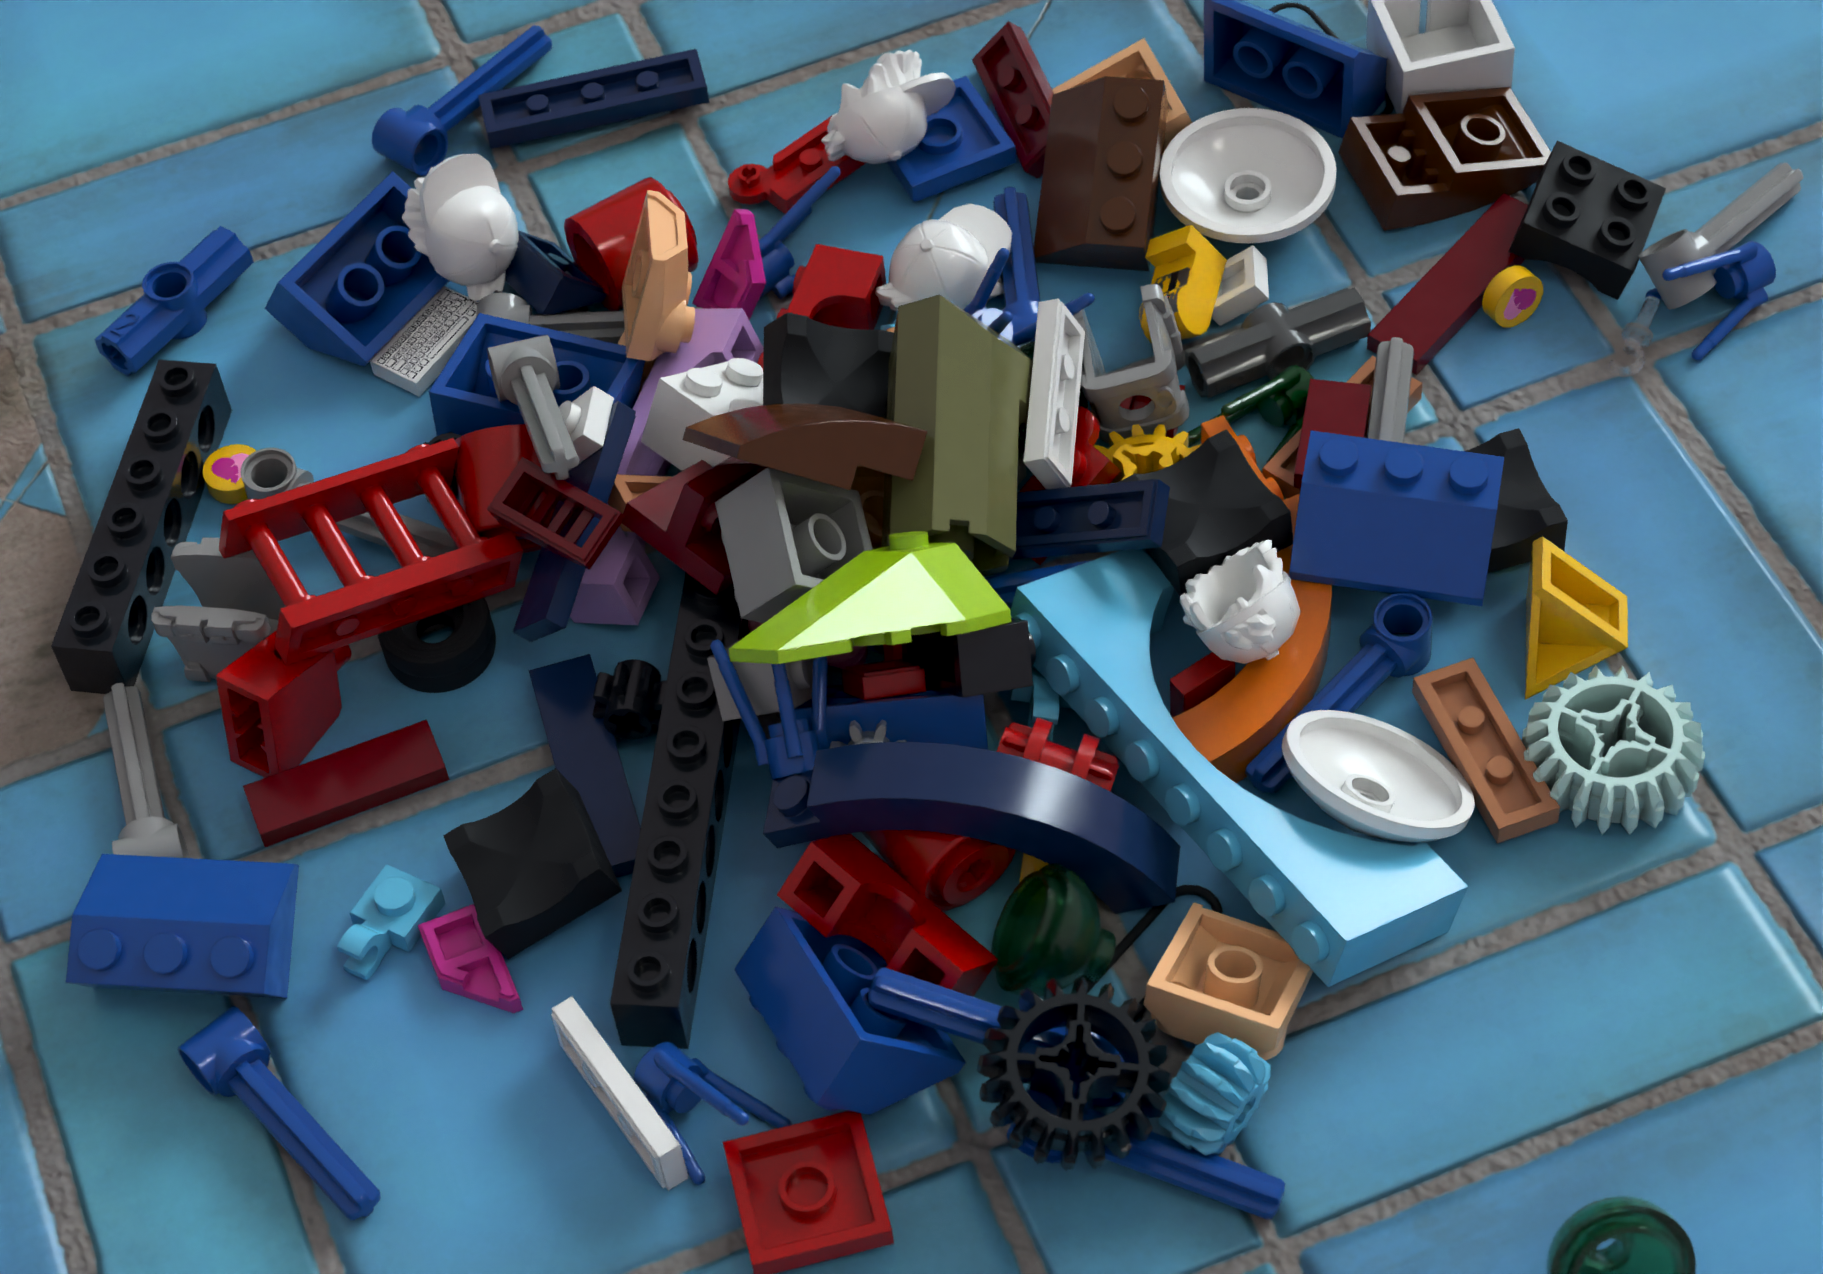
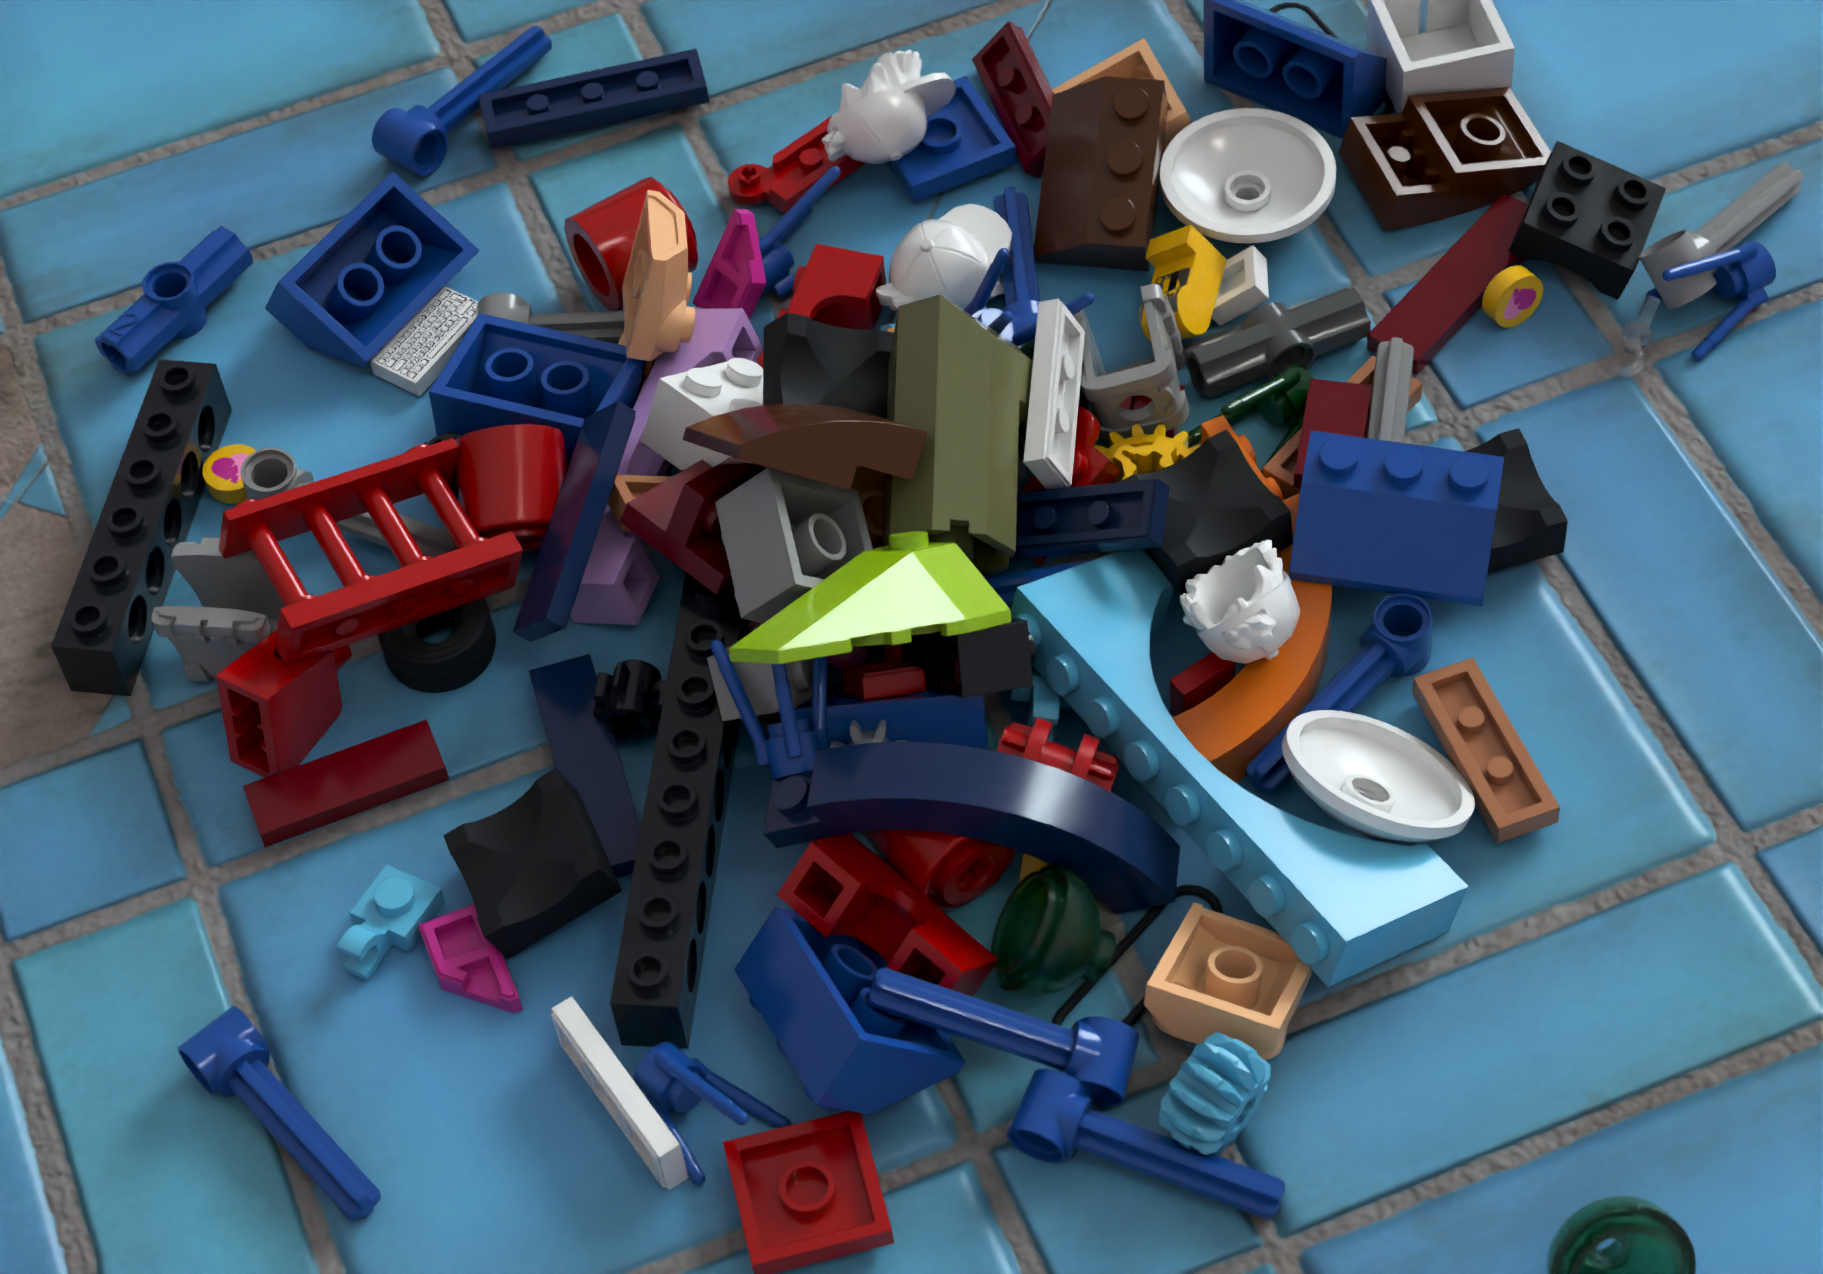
blue slope [66,854,299,999] -> none
light grey axle [103,683,189,858] -> none
white hair [402,154,518,301] -> none
light grey axle [487,335,579,480] -> none
dark red slope [487,457,625,570] -> none
dark blue slope [505,230,607,315] -> none
white plate [559,386,614,471] -> none
black gear [977,976,1172,1171] -> none
light aqua gear [1522,665,1705,835] -> none
yellow slope [1525,536,1628,700] -> none

